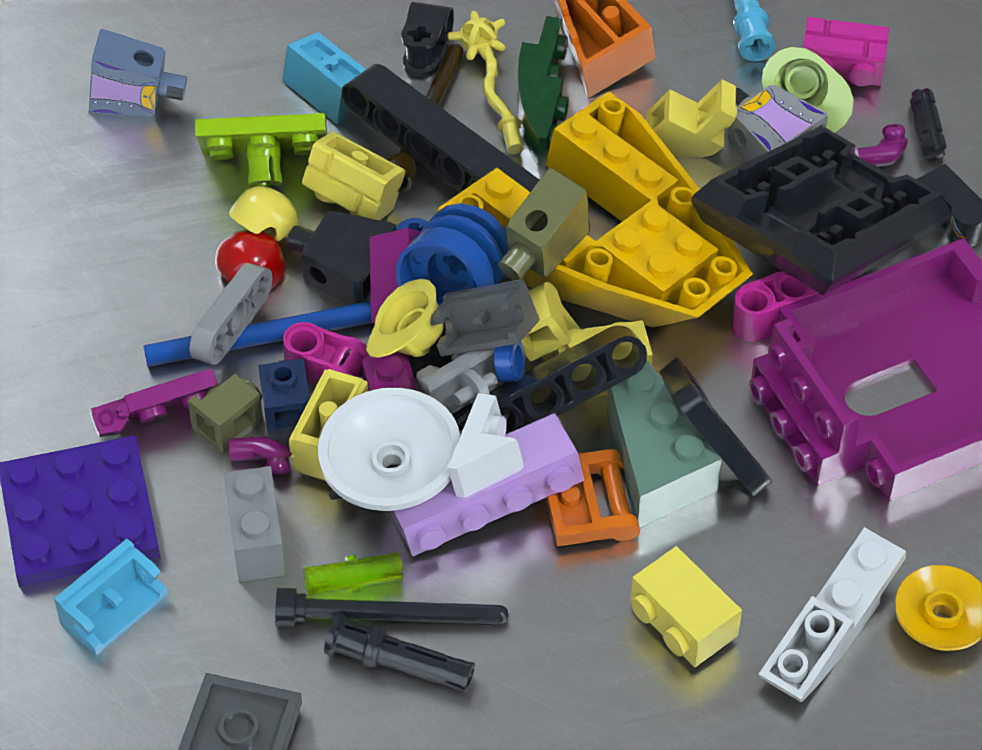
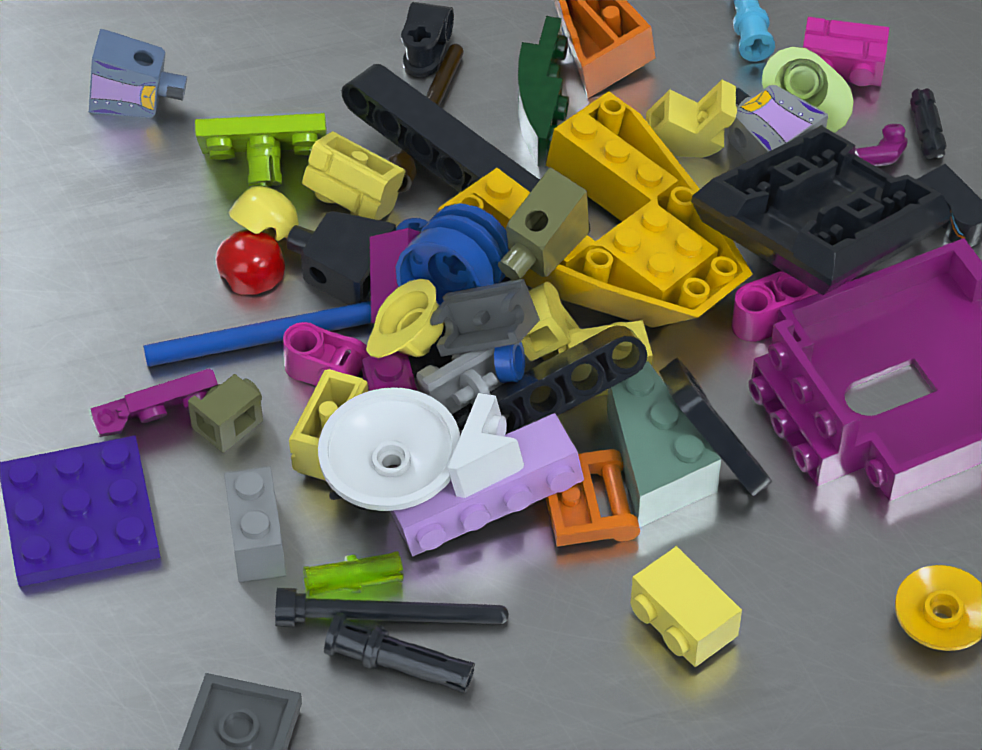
medium azure hinge [54,539,168,655] -> none
light grey beam [190,263,272,365] -> none
magenta arm [229,436,292,475] -> none
dark blue brick [258,359,310,436] -> none
medium azure hinge [282,32,366,124] -> none
light yellow piece [447,11,524,155] -> none
white slope [759,527,906,702] -> none

